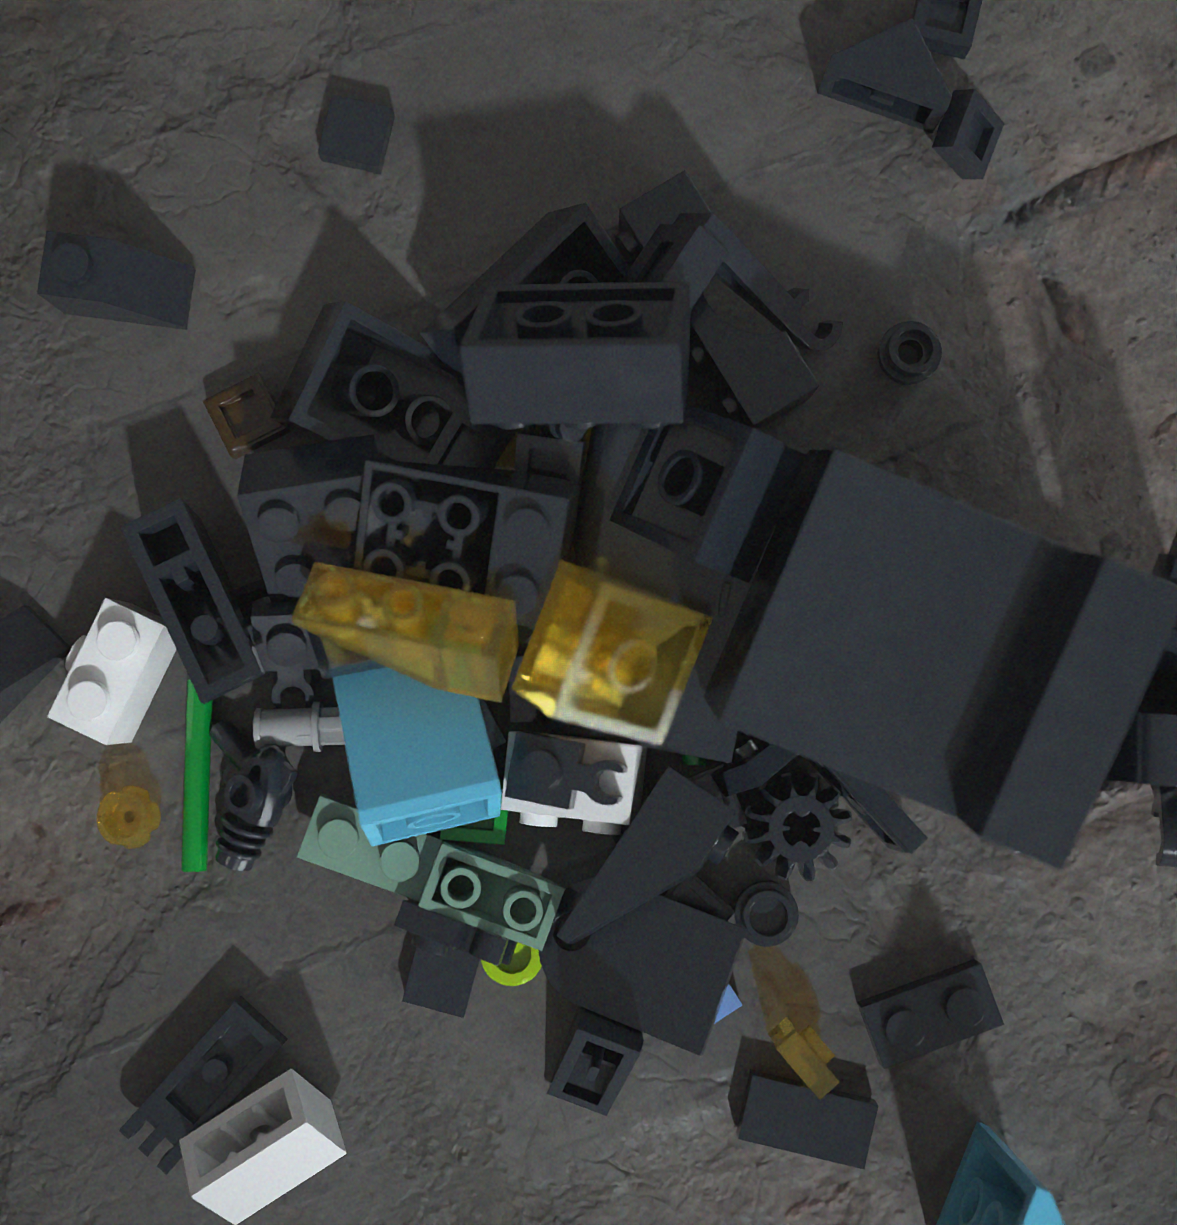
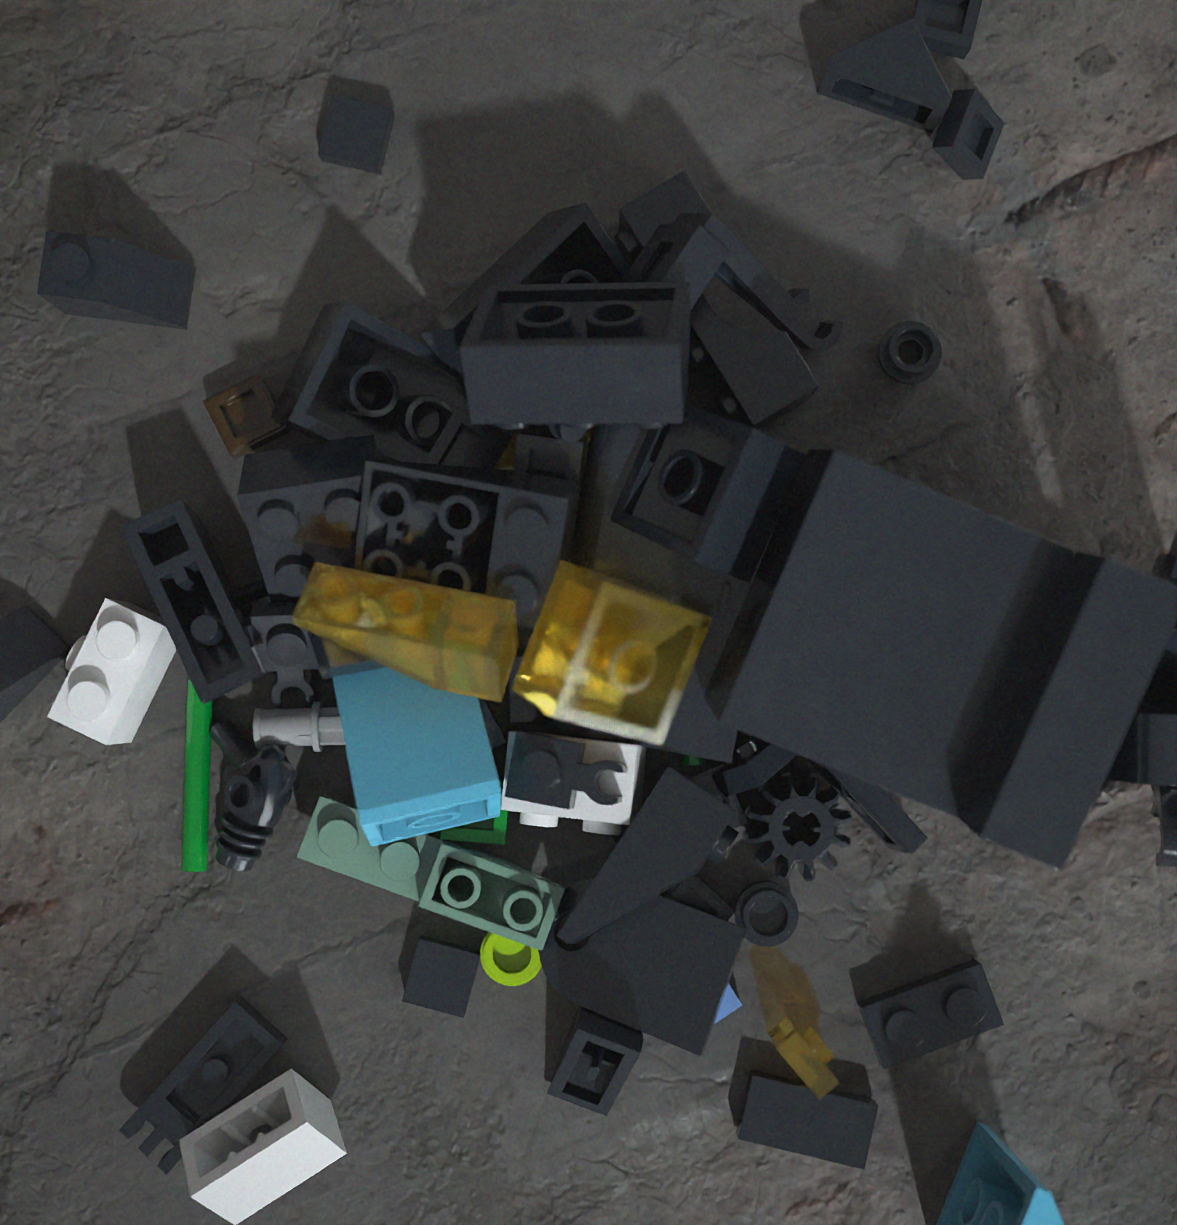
clear yellow plate [96,785,161,849] -> none
black plate [394,900,518,966] -> none

